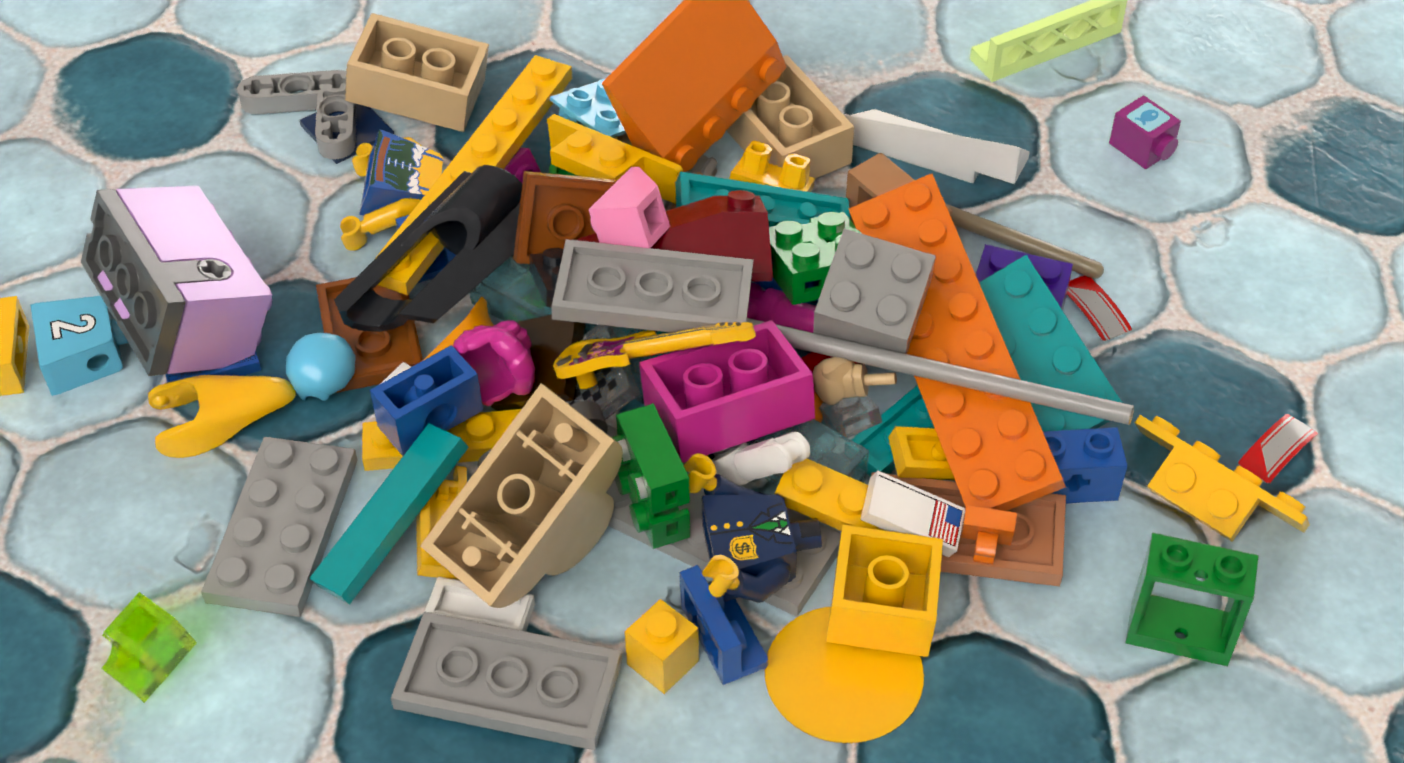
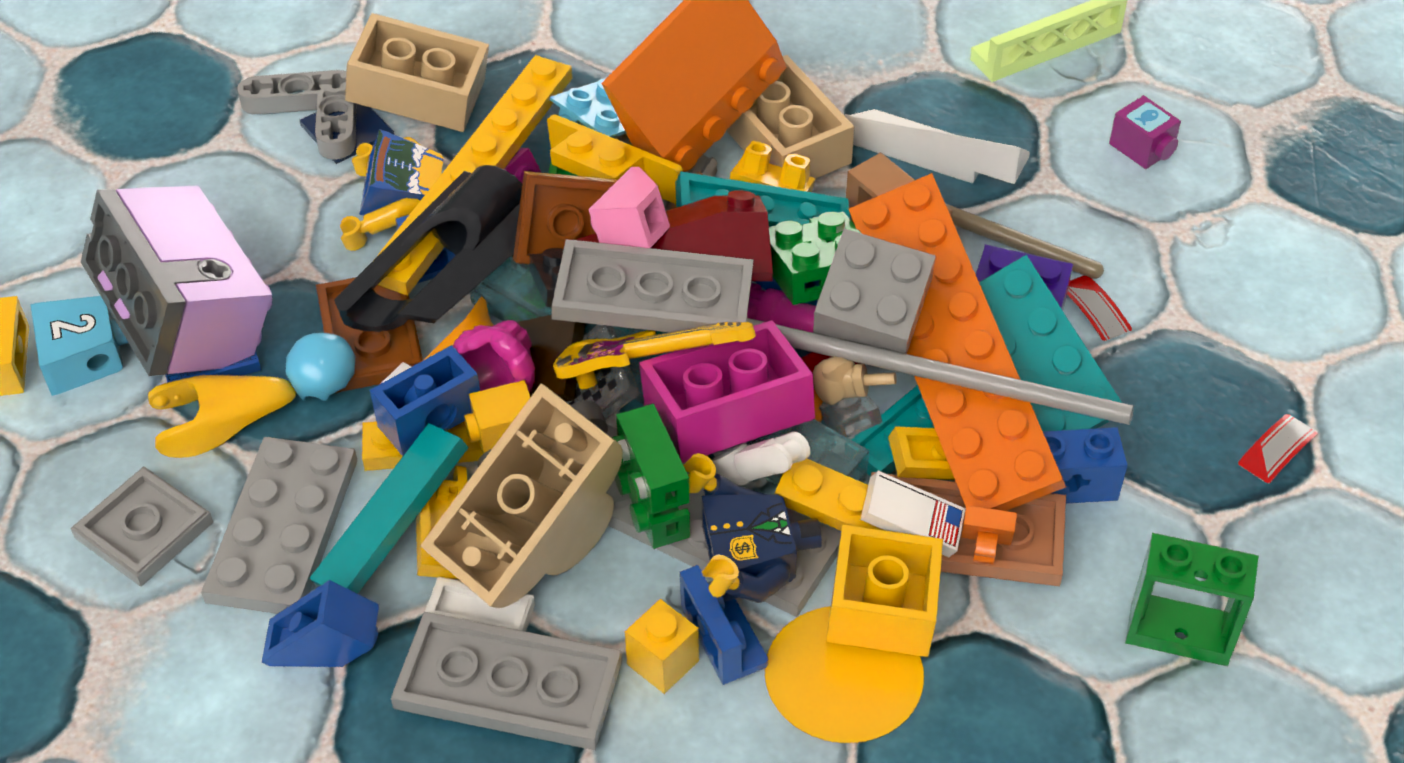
clear neon green brick [101,592,197,703] -> none
yellow bracket [1134,415,1310,542] -> none
none -> light grey tile [70,466,213,586]
none -> blue slope [261,580,379,667]
none -> yellow brick [464,380,530,454]

